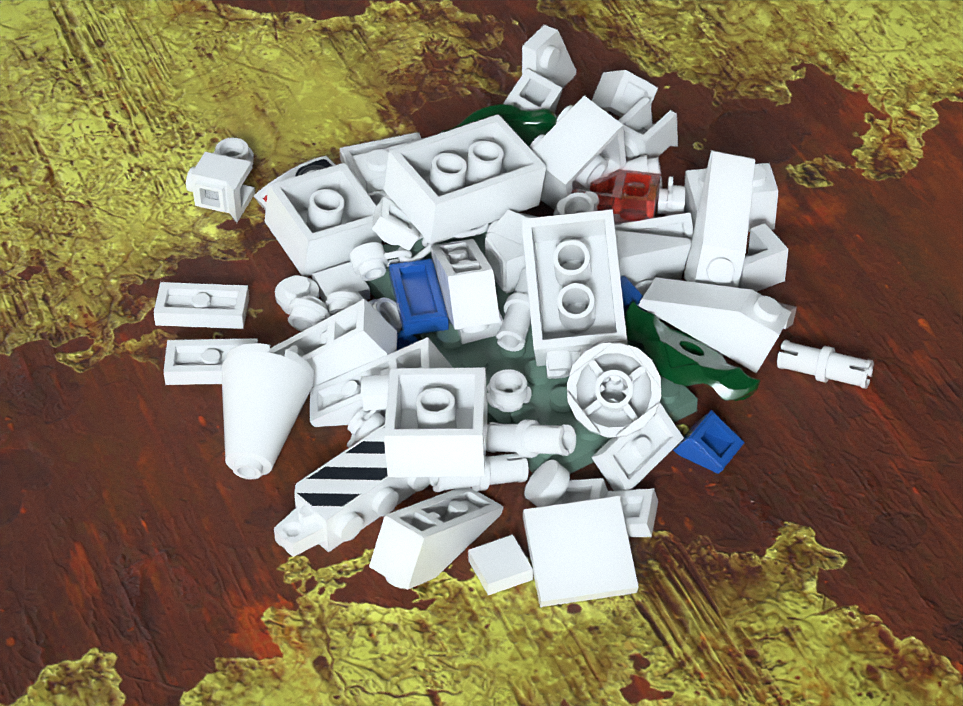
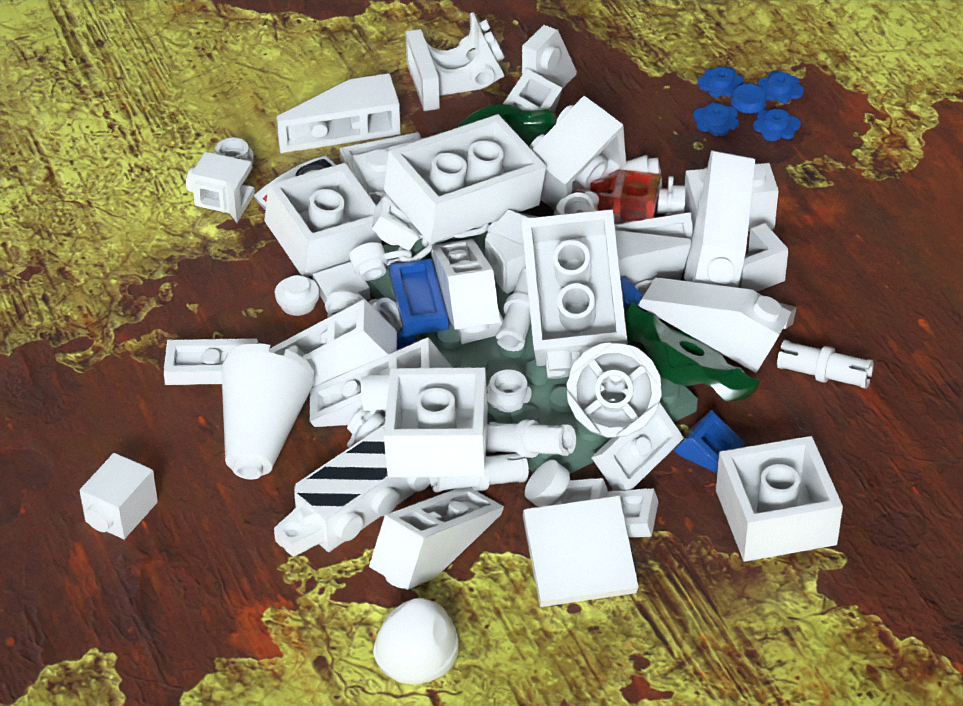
white plate [154,282,249,329] -> none
white plate [288,296,331,332] -> none
white tile [468,535,533,595] -> none
white panel [592,70,658,117] -> none
white window [618,97,678,162] -> none
none -> white brick [80,453,158,540]
none -> white slope [276,73,401,153]
none -> white hat [373,598,459,685]
none -> white tile [406,13,505,111]
none -> blue plant [693,67,804,141]
none -> white brick [716,436,843,562]

